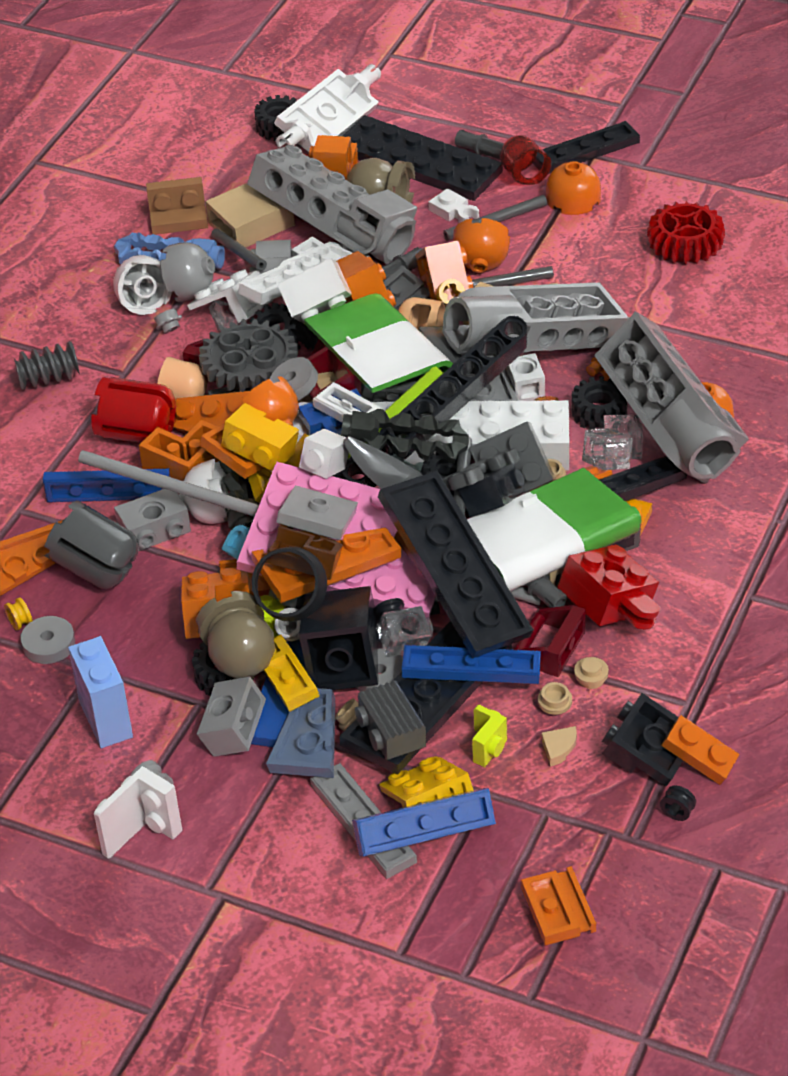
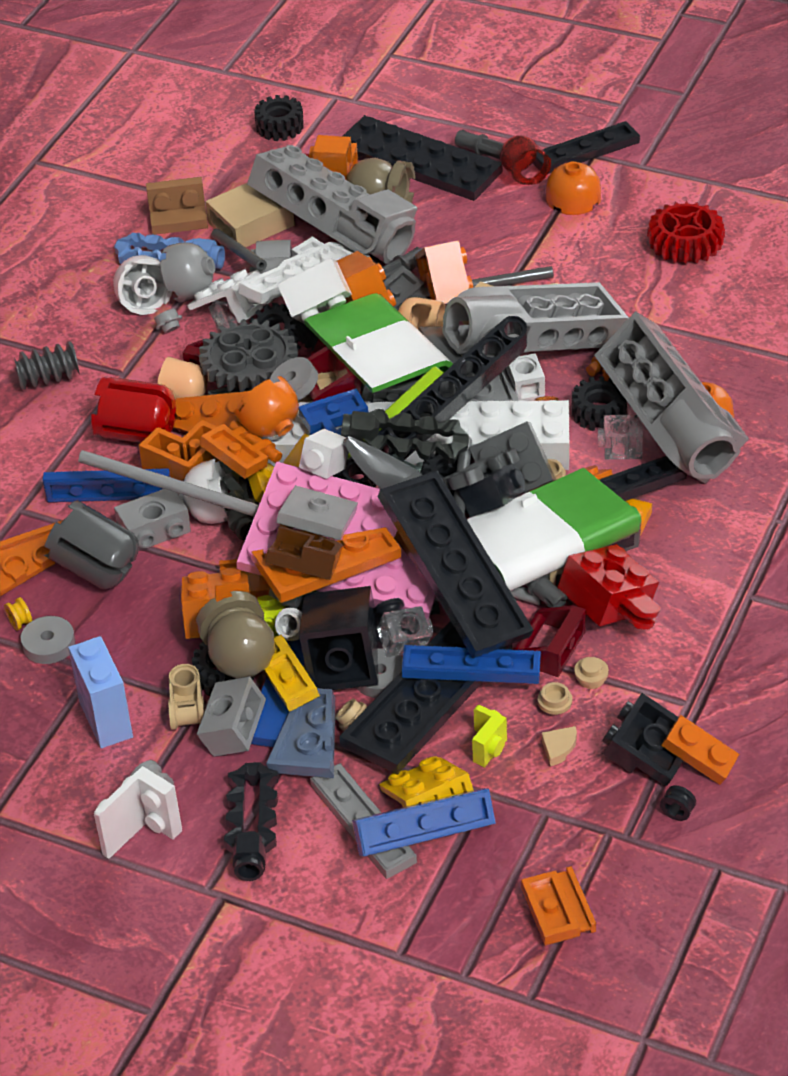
yellow brick [221,403,299,471] -> none
medium azure tile [222,525,250,560] -> none
black tyre [252,547,327,622] -> none
white plate [274,64,381,152] -> none
white tile [313,382,382,422] -> none
dark grey brick [355,680,426,760] -> none
white plate [428,188,479,223] -> none
yellow bush [436,279,465,306] -> none
dark grey piece [443,195,547,241] -> none
orange cylinder [453,218,510,273] -> none
clear brick [582,428,633,470] -> none
none -> tan piece [168,664,205,730]
none -> black sword [224,762,279,881]

